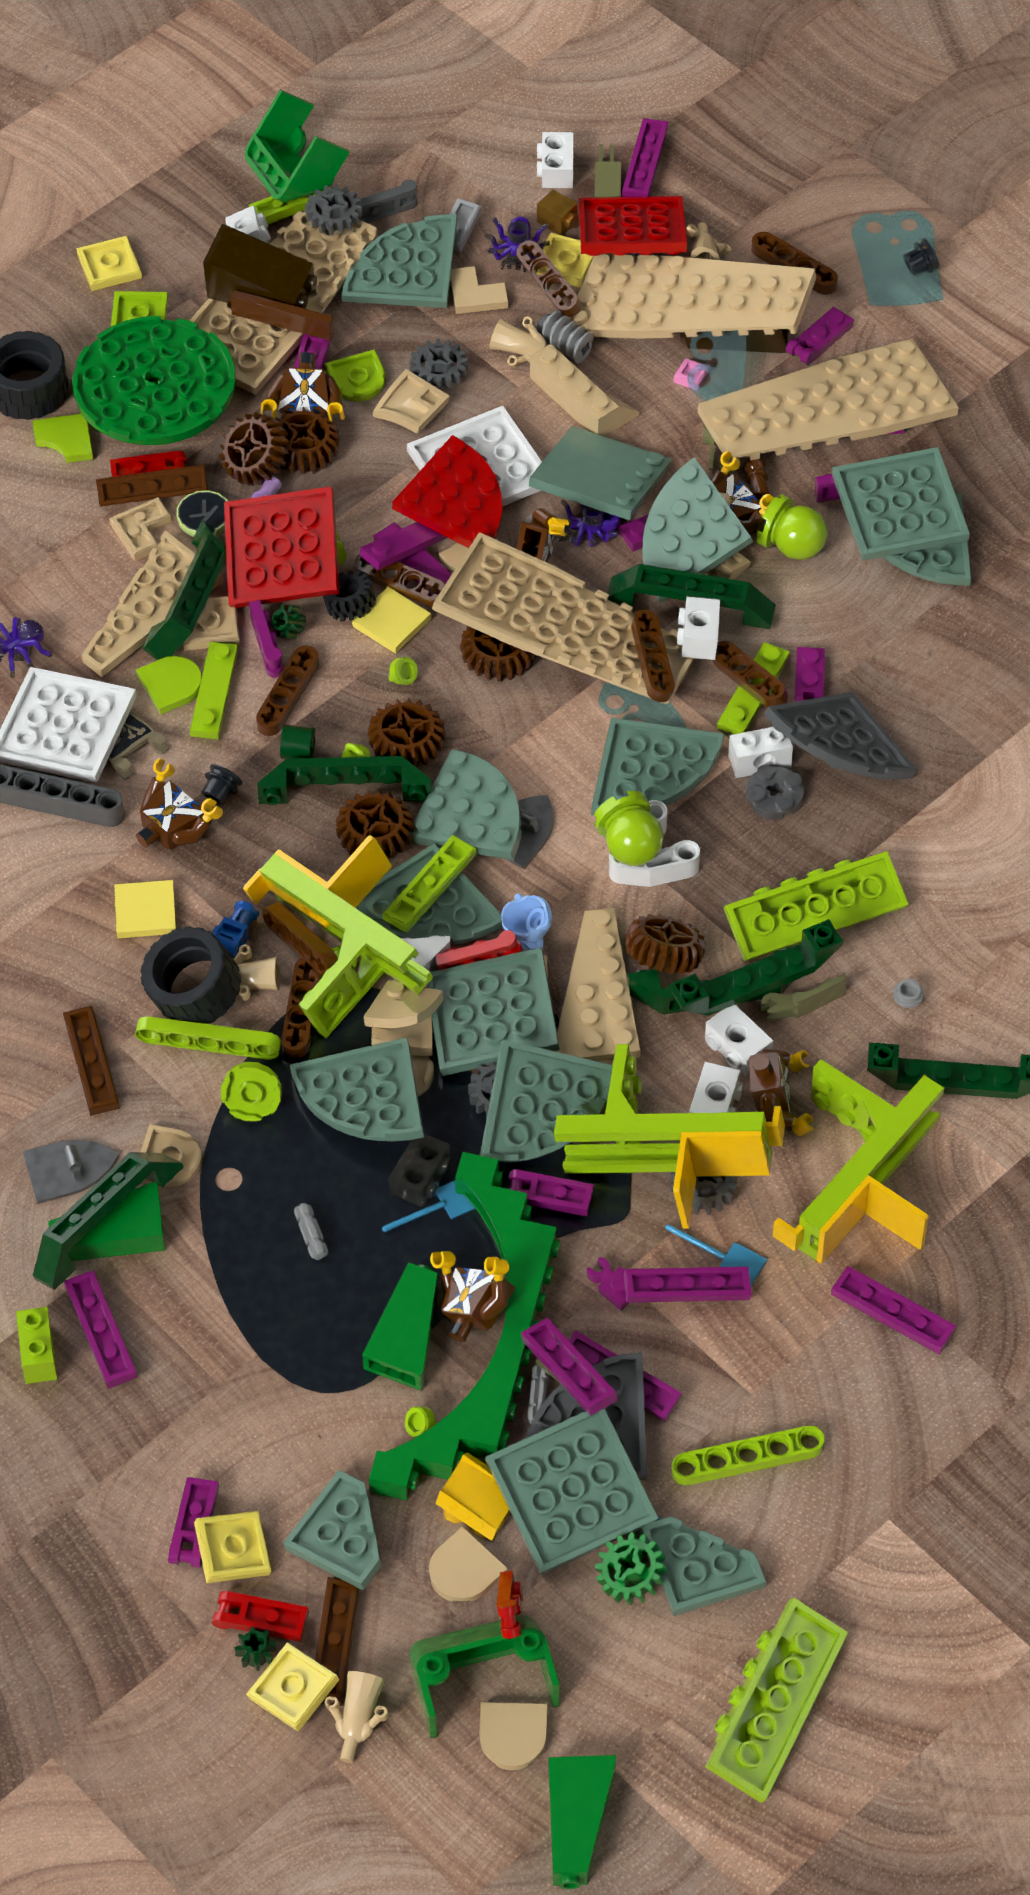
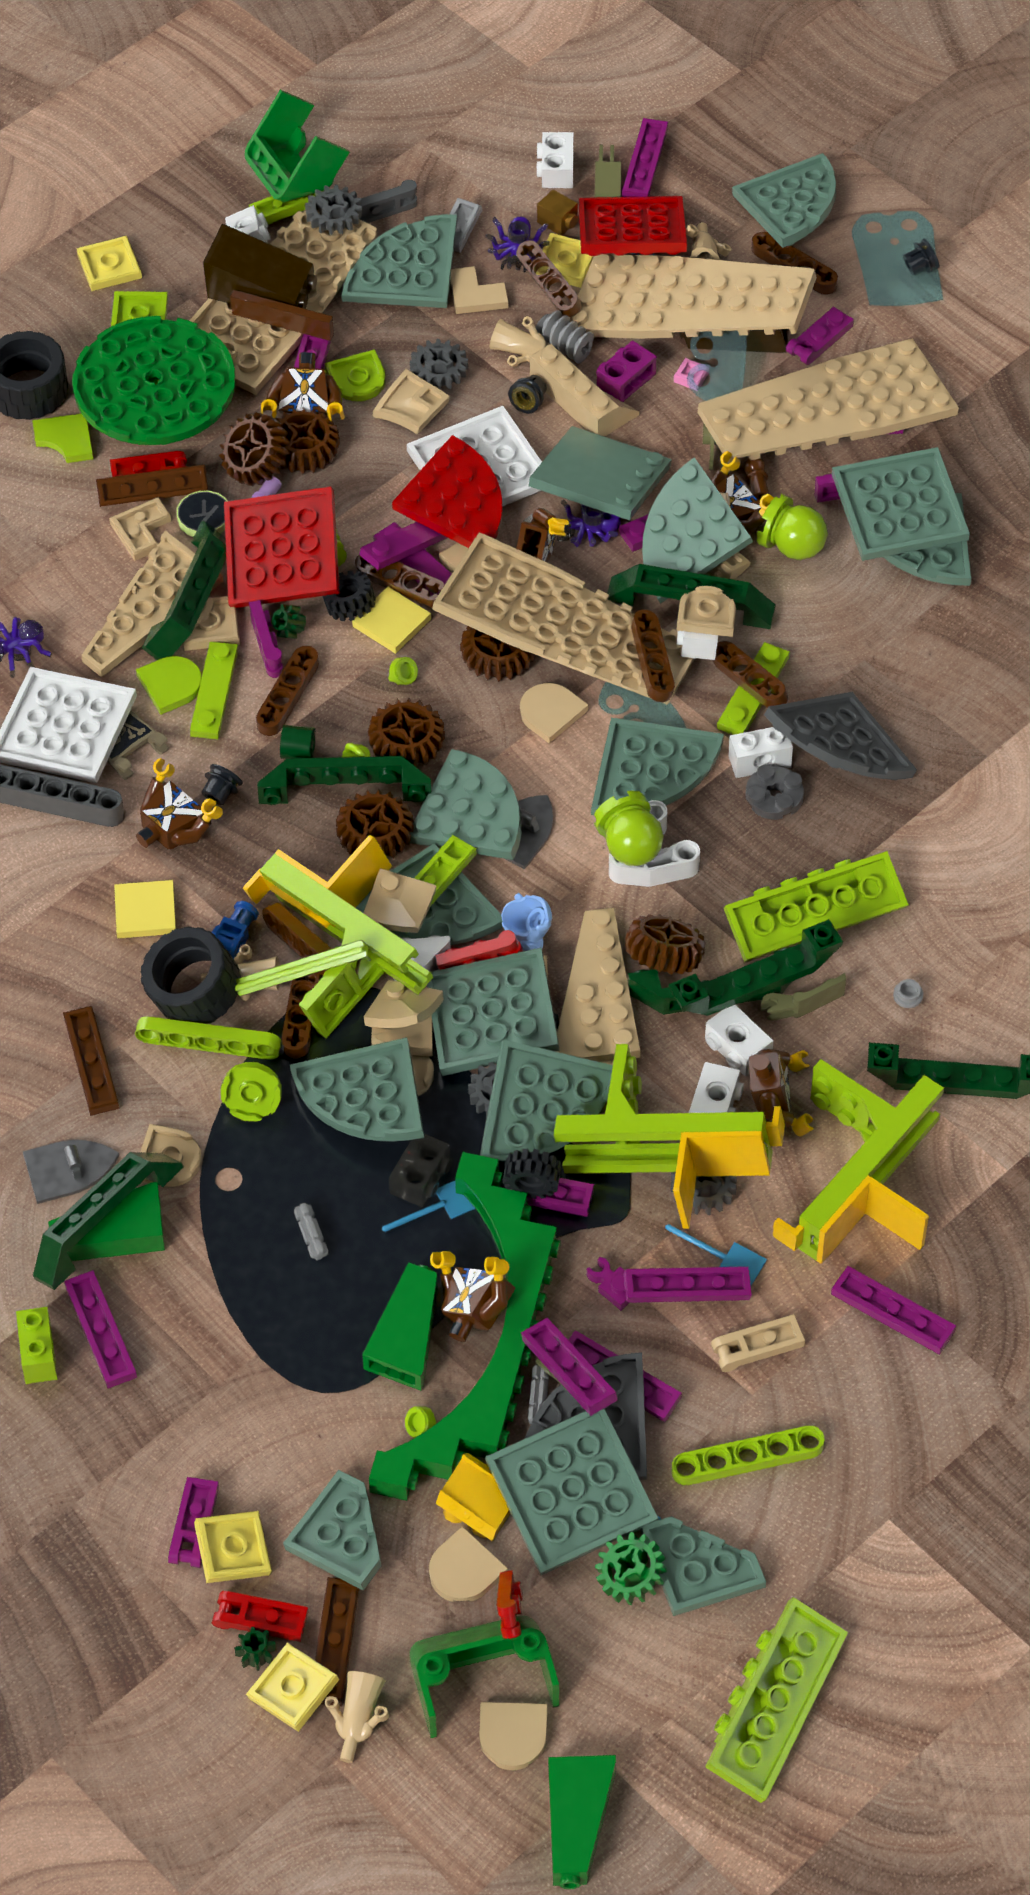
magenta plate [794,647,825,702] -> none
none -> lime axle [235,940,369,996]
none -> tan plate [363,868,436,933]
none -> black tyre [503,1149,561,1199]
none -> black piece [508,375,547,414]
none -> tan tile [520,683,589,744]
none -> magenta brick [596,340,657,402]
none -> tan tile [676,586,736,637]
none -> tan plate [711,1314,805,1372]
none -> sand green plate [732,153,836,248]

